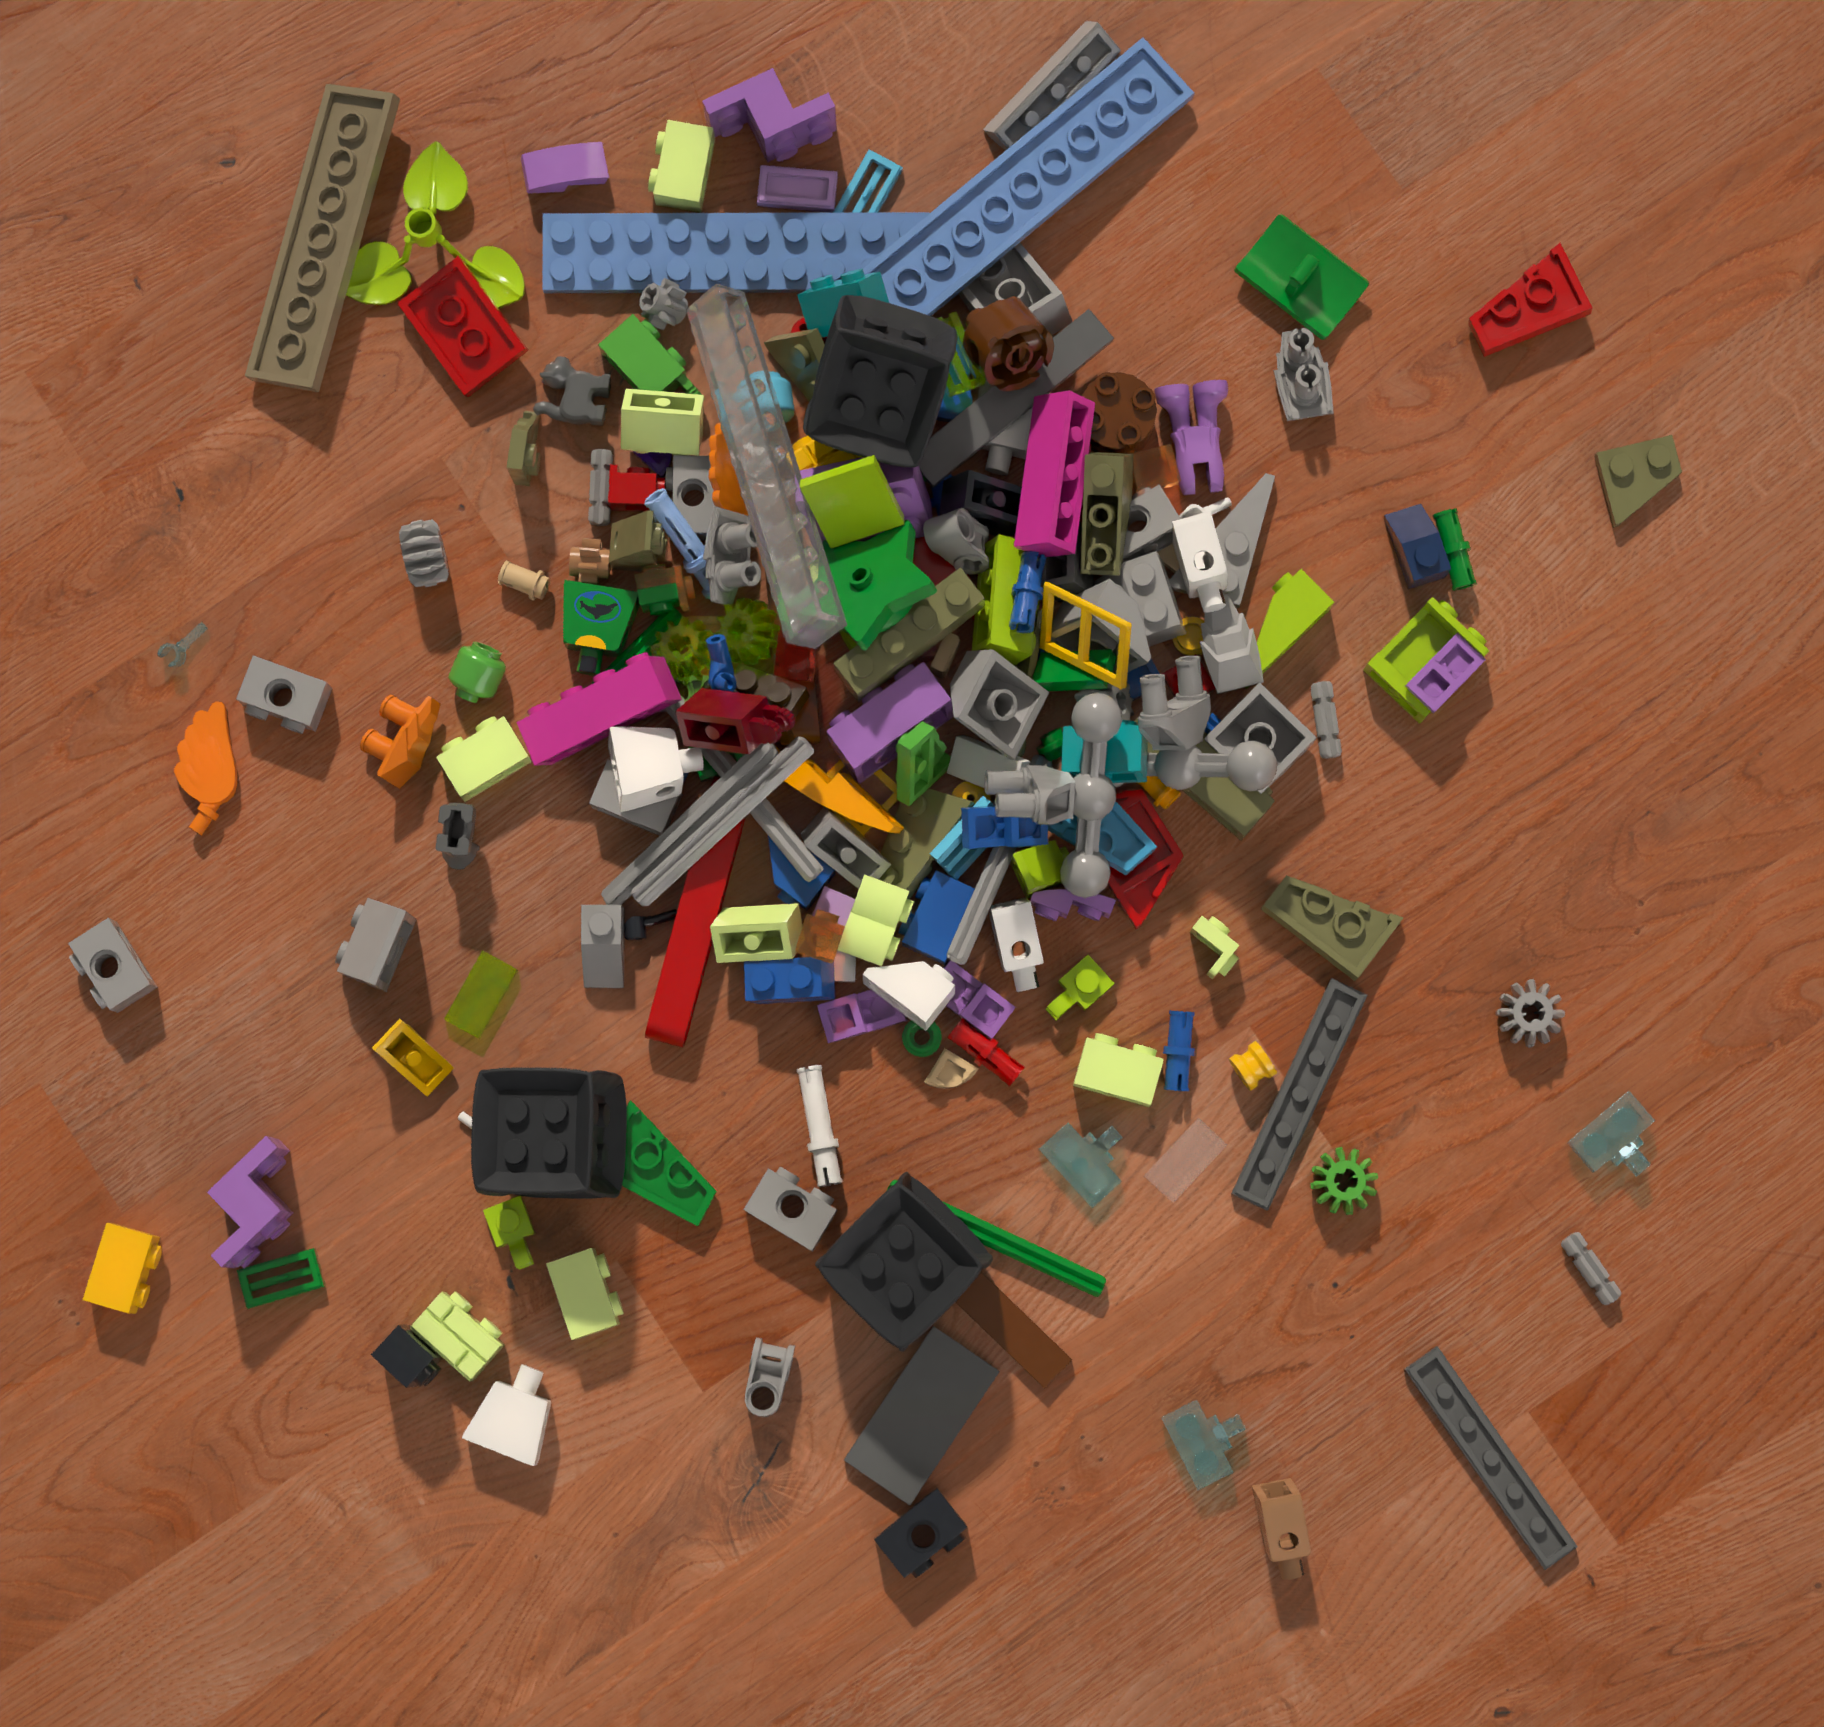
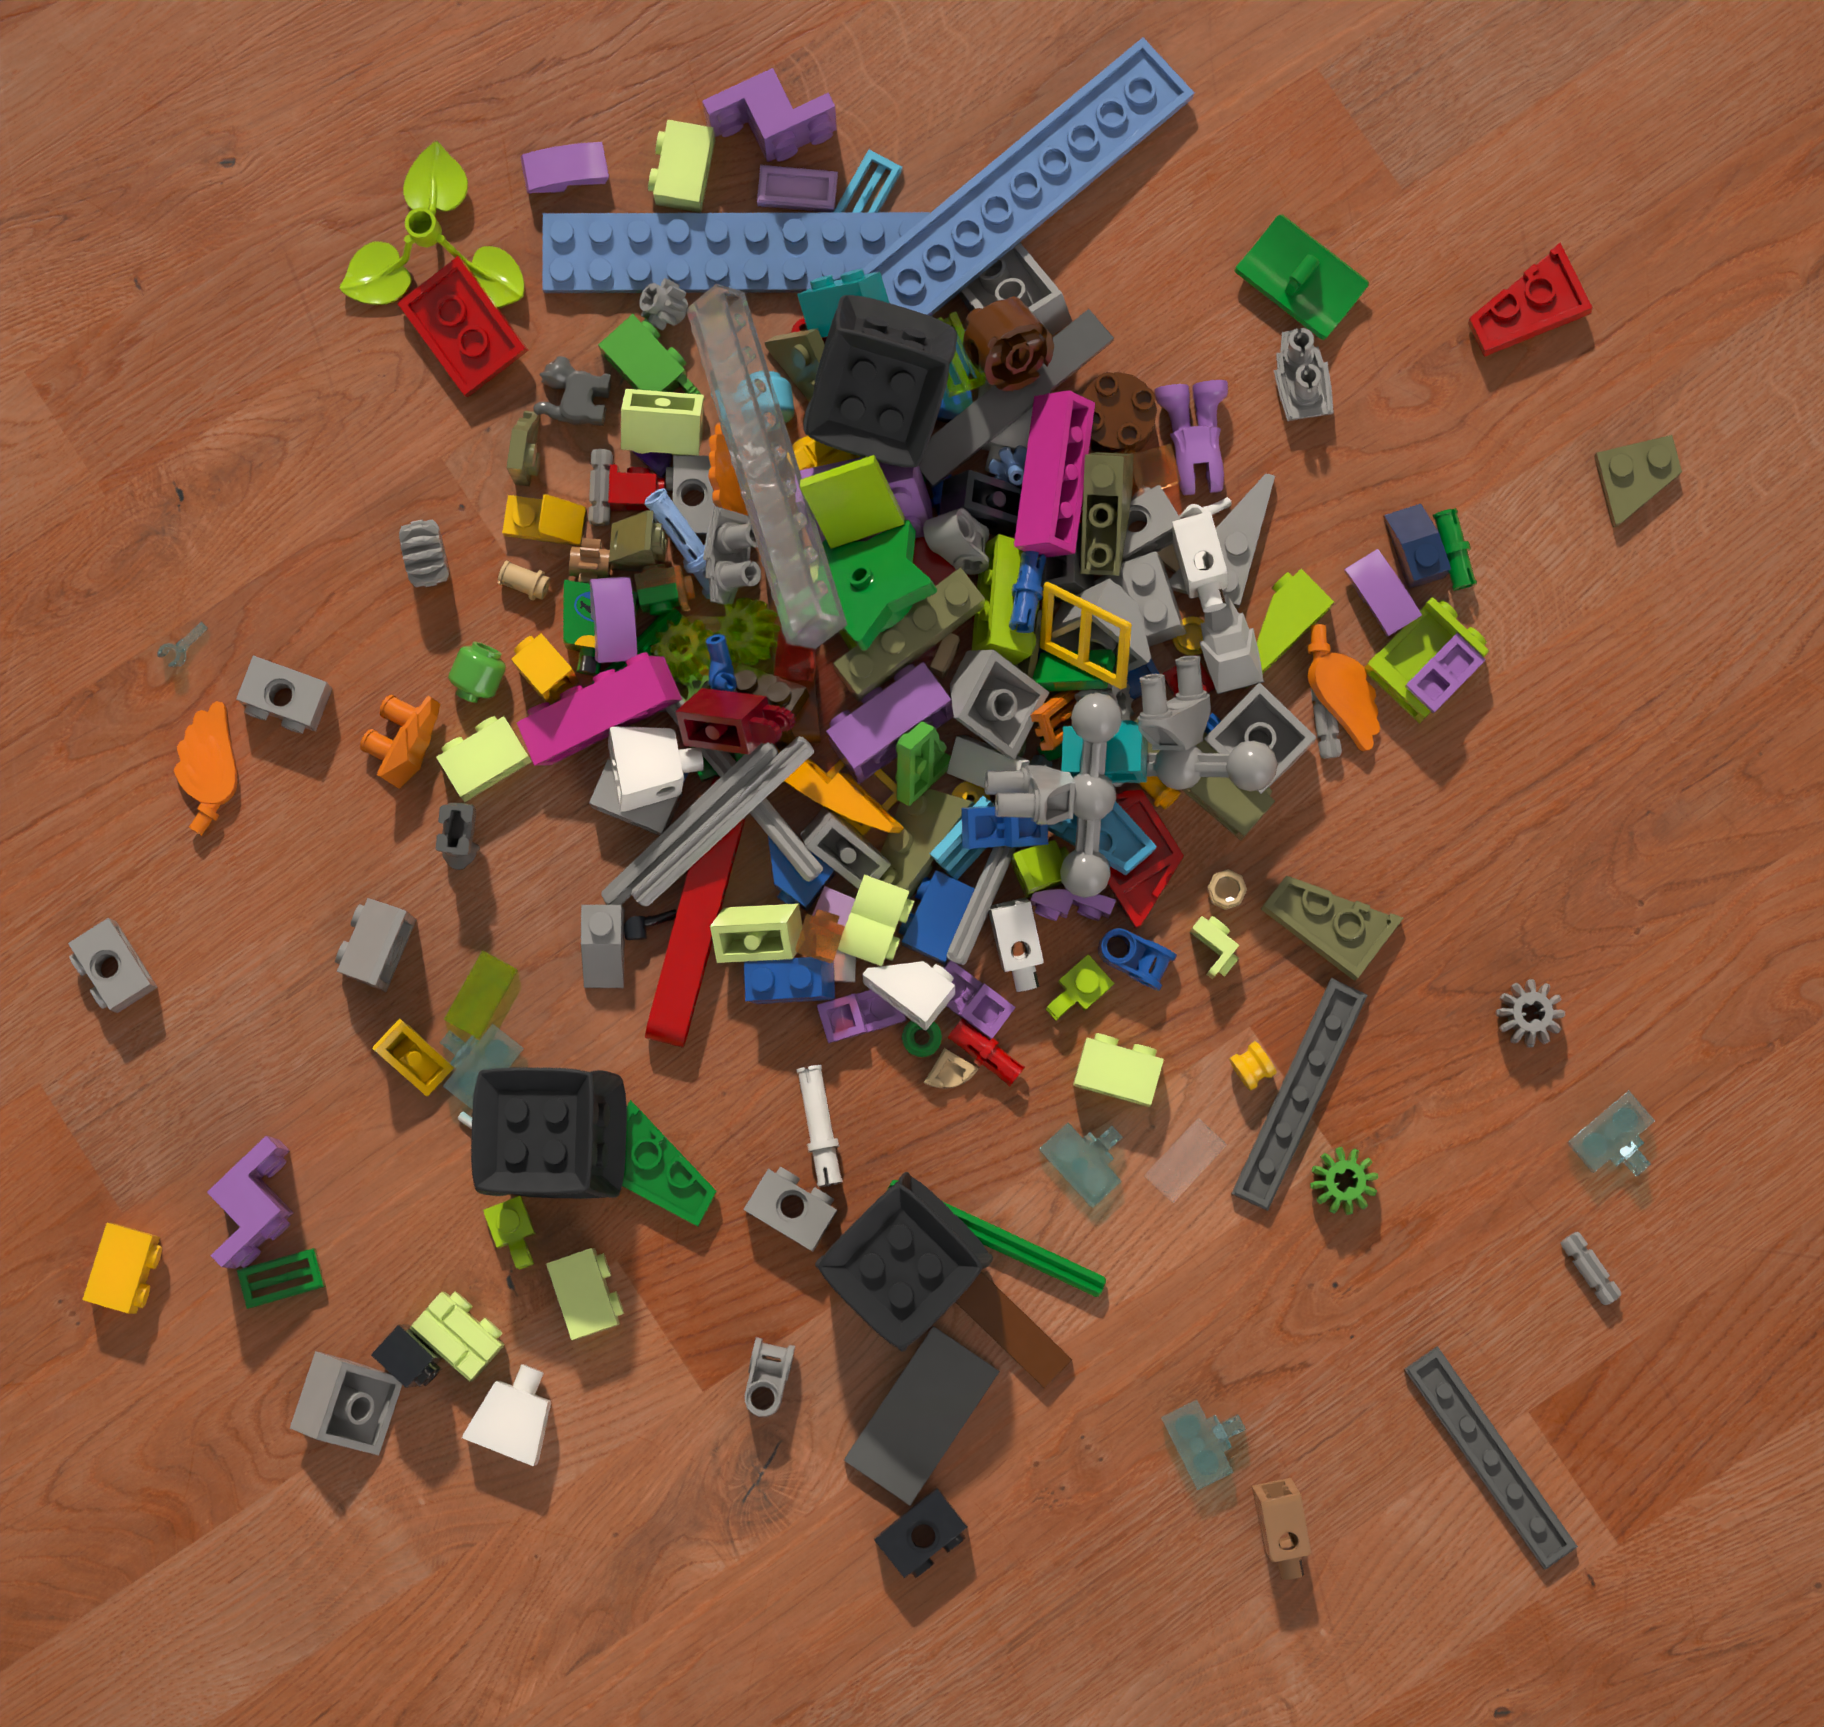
dark tan plate [245,83,400,392] -> none
light grey slope [984,21,1121,151] -> none
blue pin [1163,1010,1195,1092] -> none
none -> light grey slope [290,1351,402,1455]
none -> clear light blue hinge [439,1024,524,1109]
none -> yellow slope [502,494,586,546]
none -> yellow brick [511,633,579,705]
none -> medium lavender slope [590,577,637,663]
none -> medium blue plant [988,445,1027,487]
none -> orange tile [1030,690,1079,751]
none -> blue piece [1098,928,1177,991]
none -> tan tile [1207,869,1247,910]
none -> orange animal [1308,624,1380,752]
none -> medium lavender slope [1344,549,1422,636]

